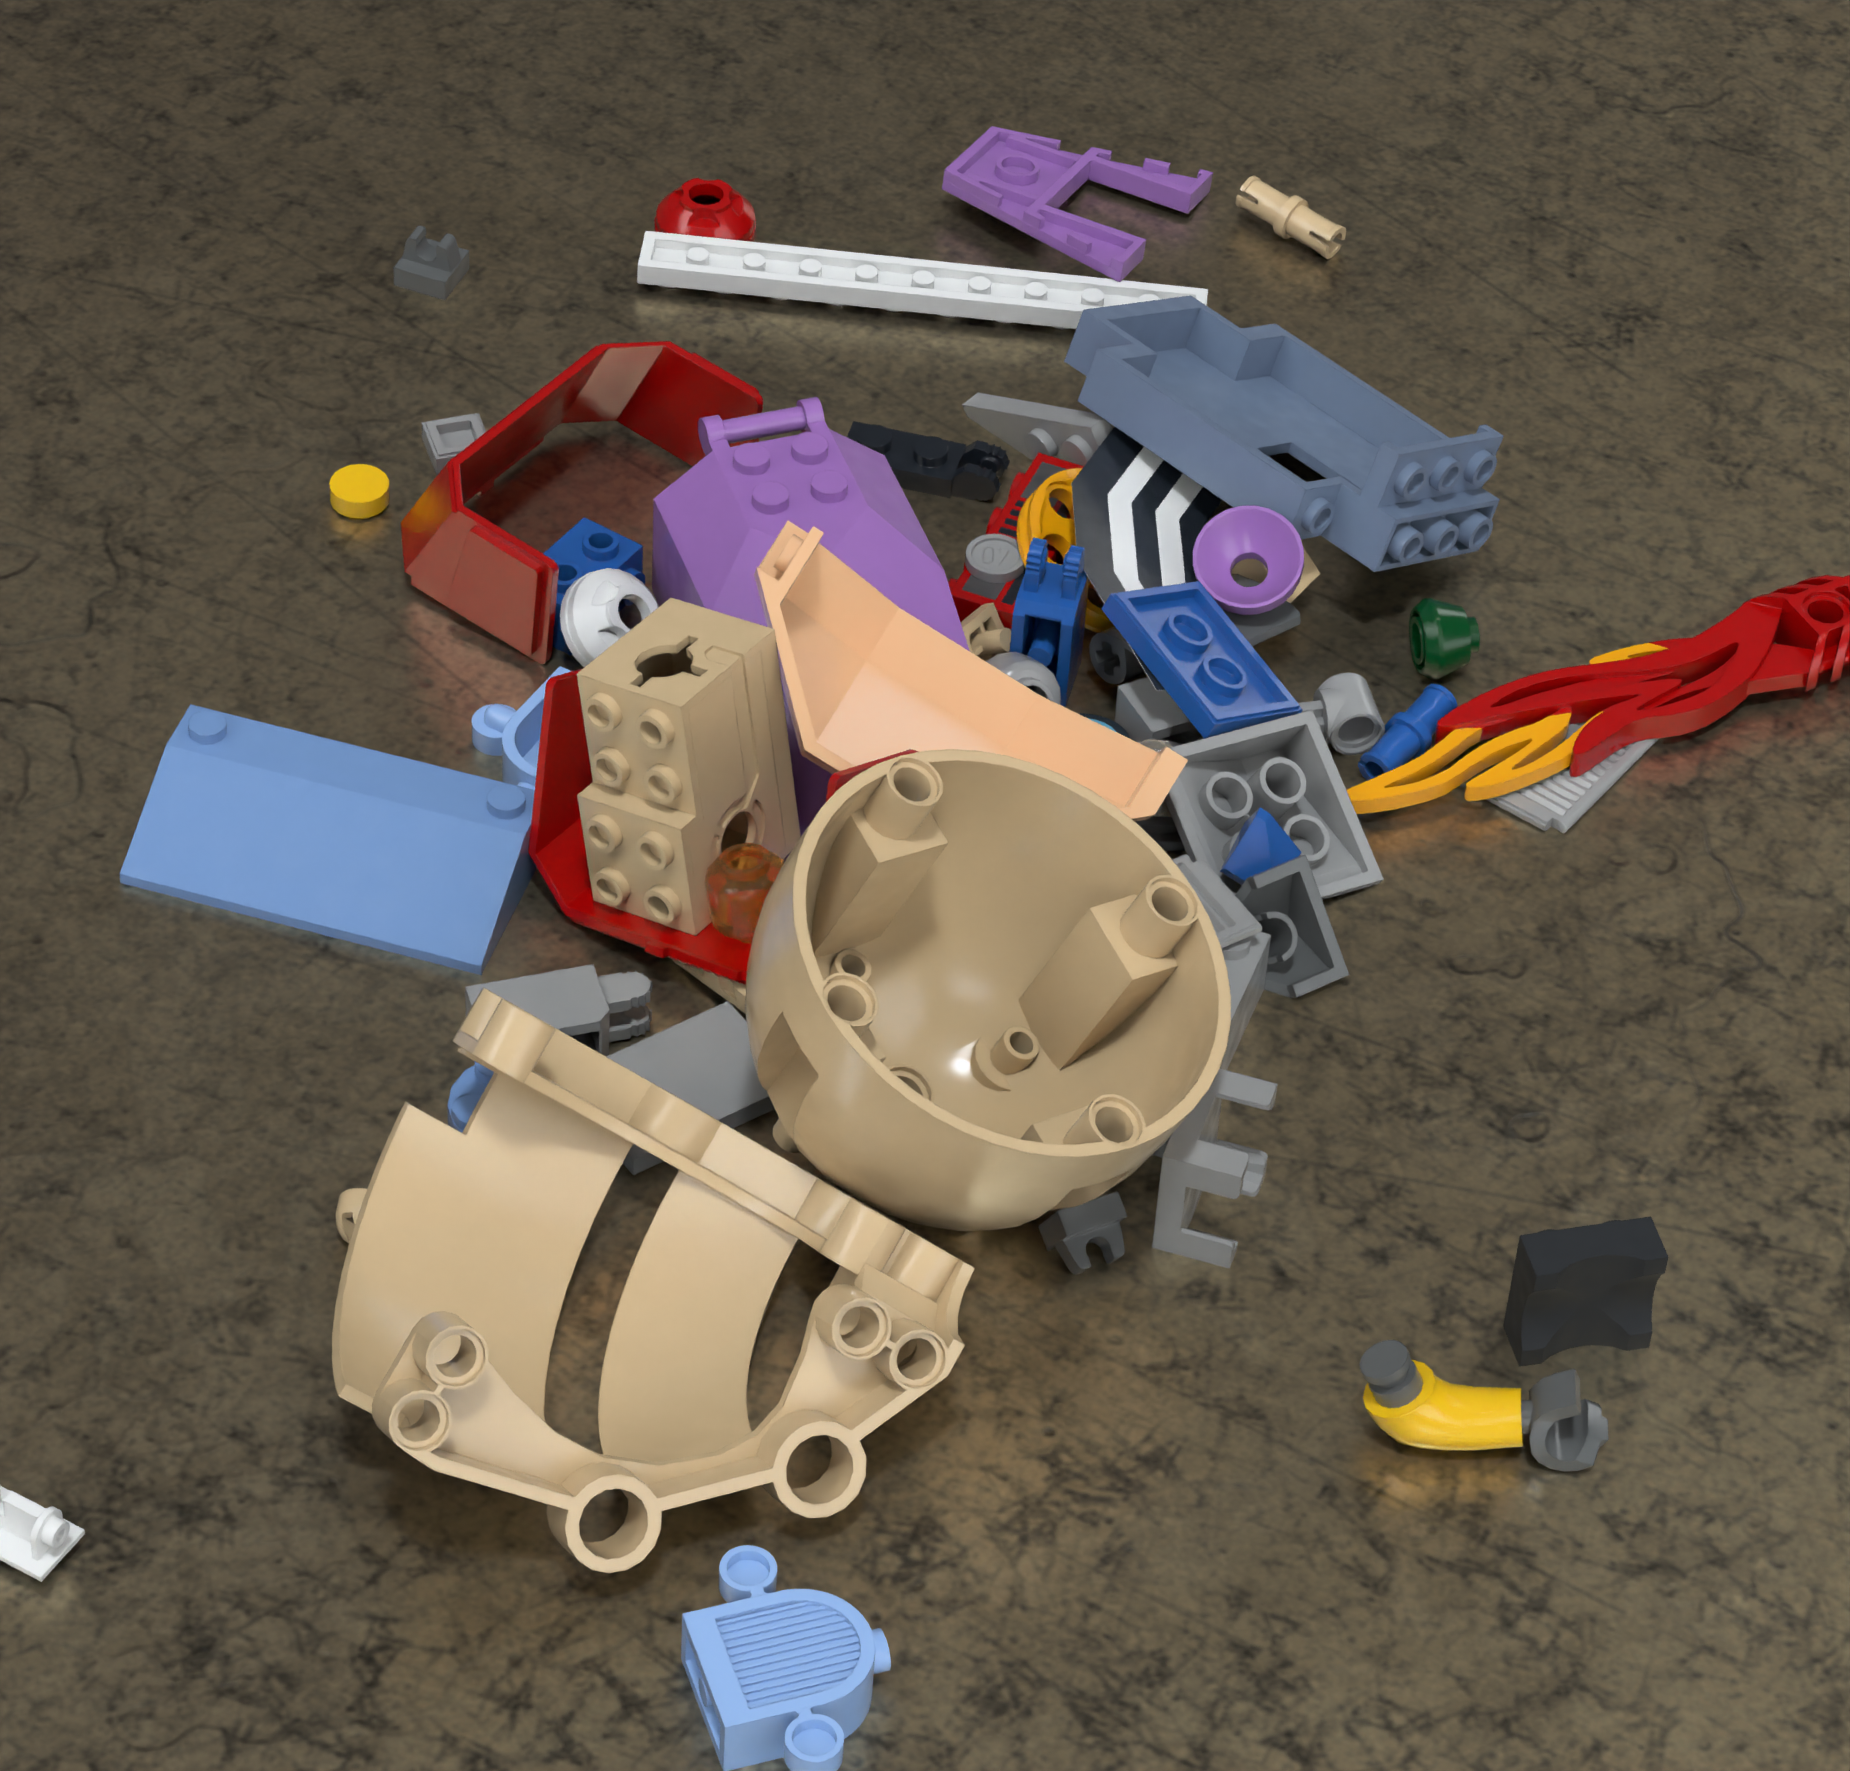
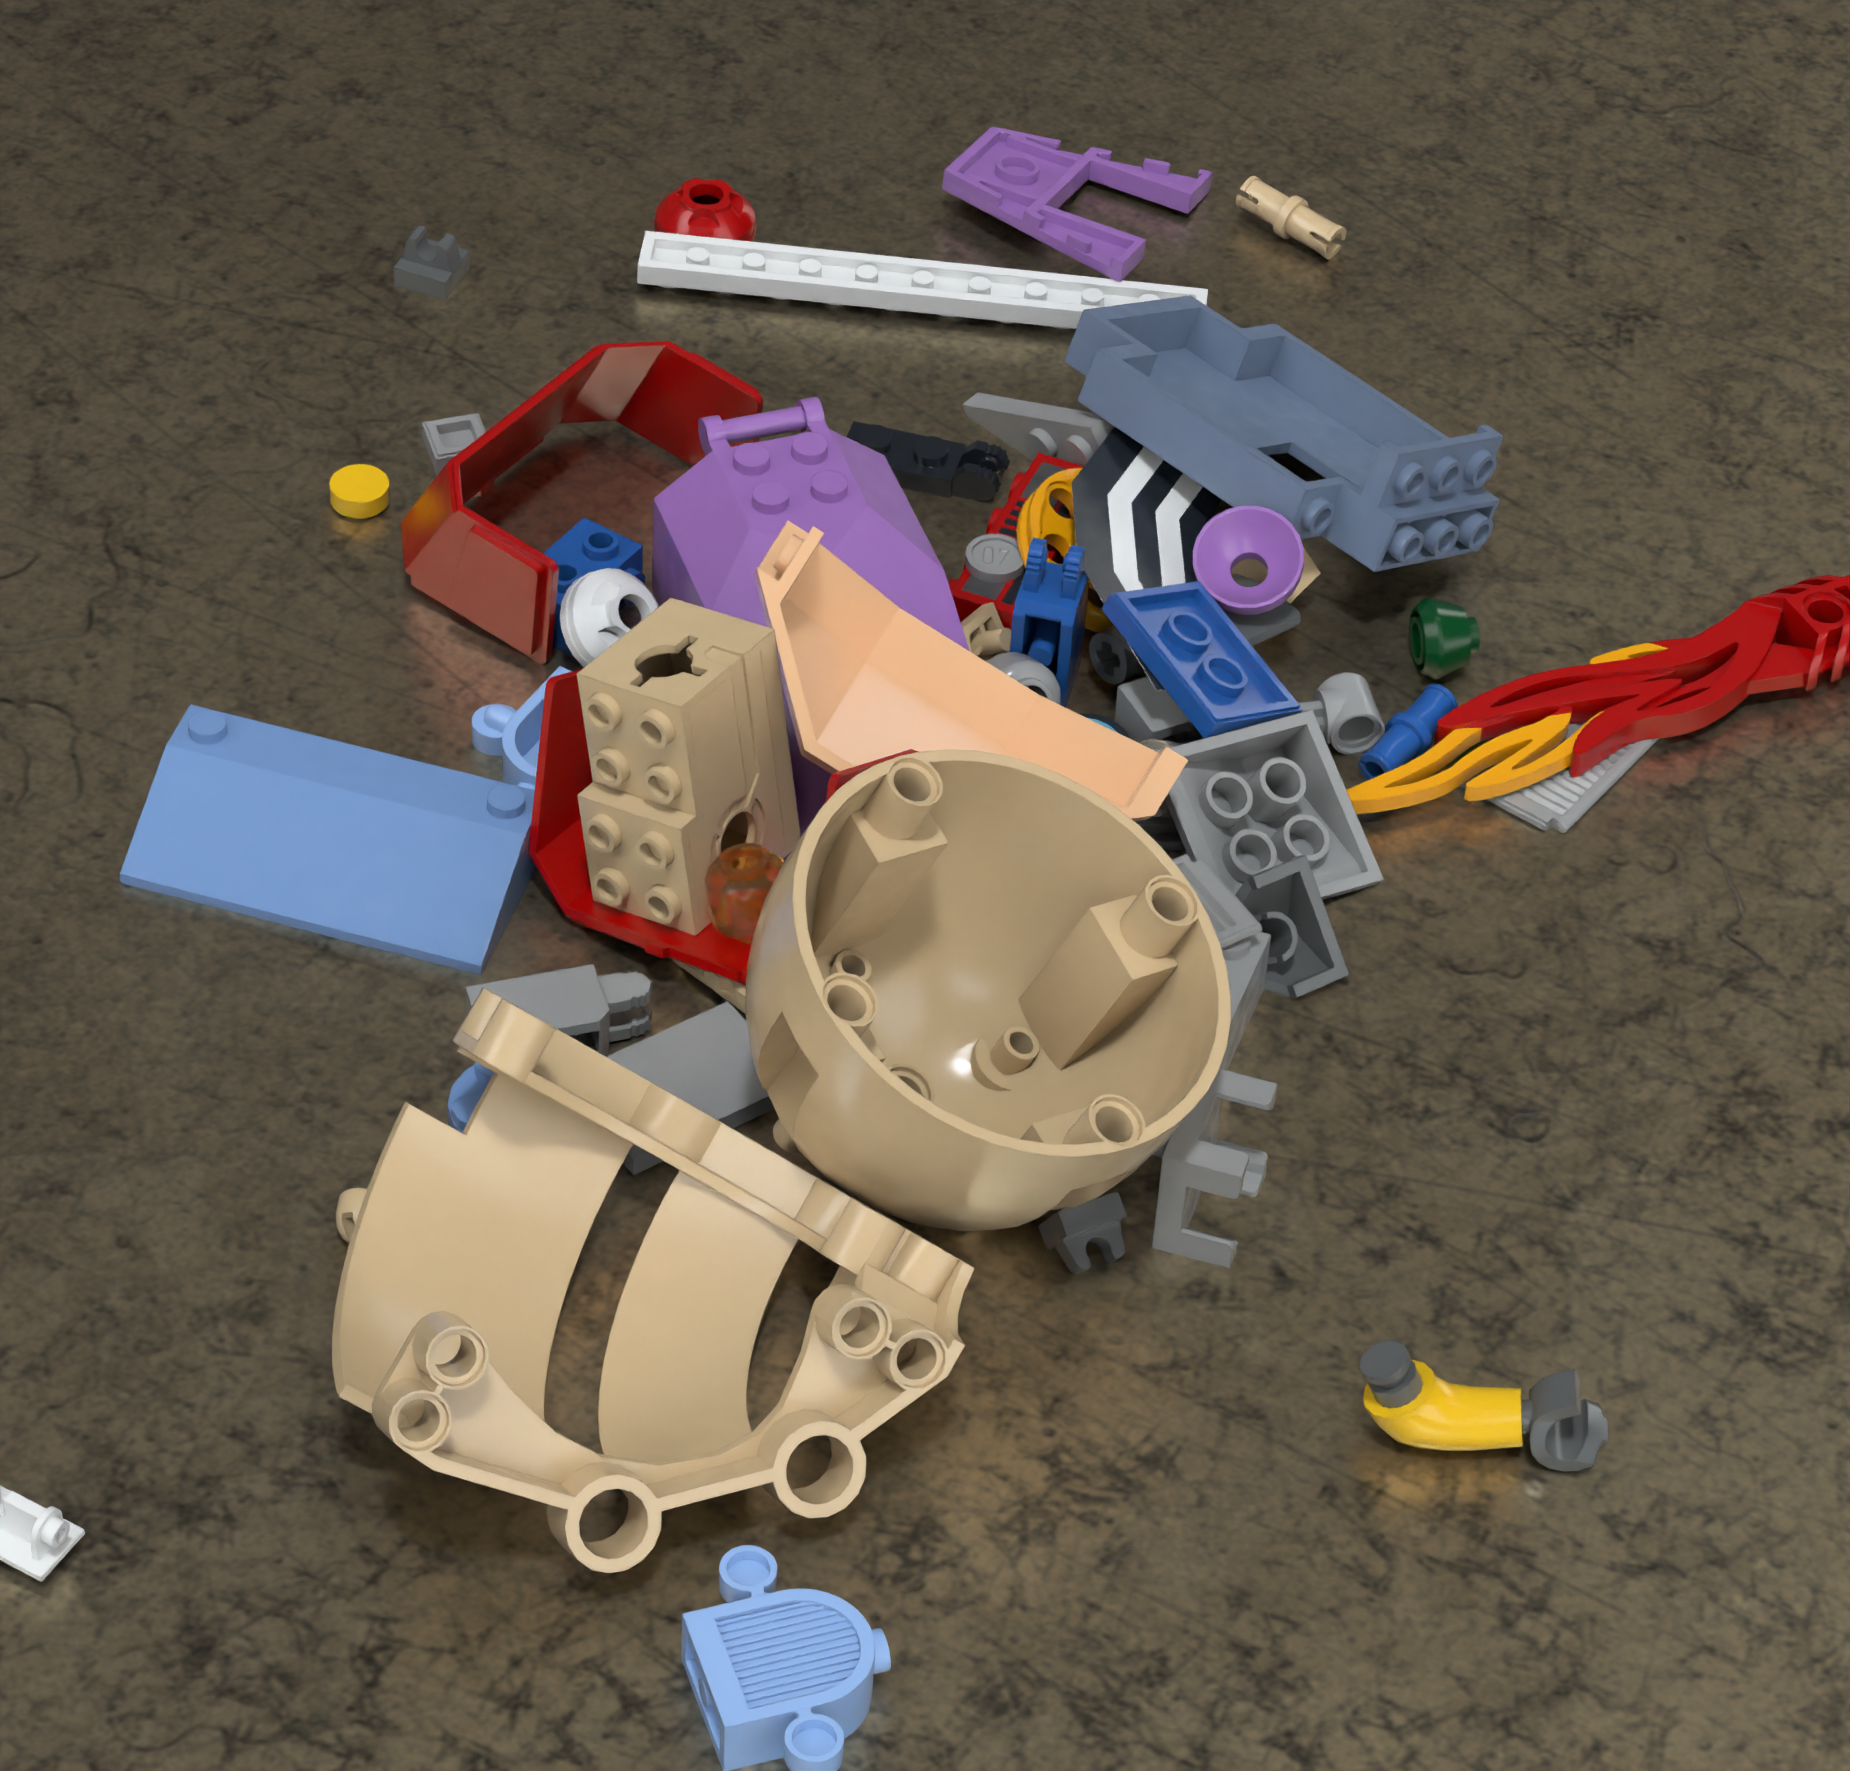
blue slope [1220,807,1301,885] -> none
black brick [1503,1216,1668,1367] -> none

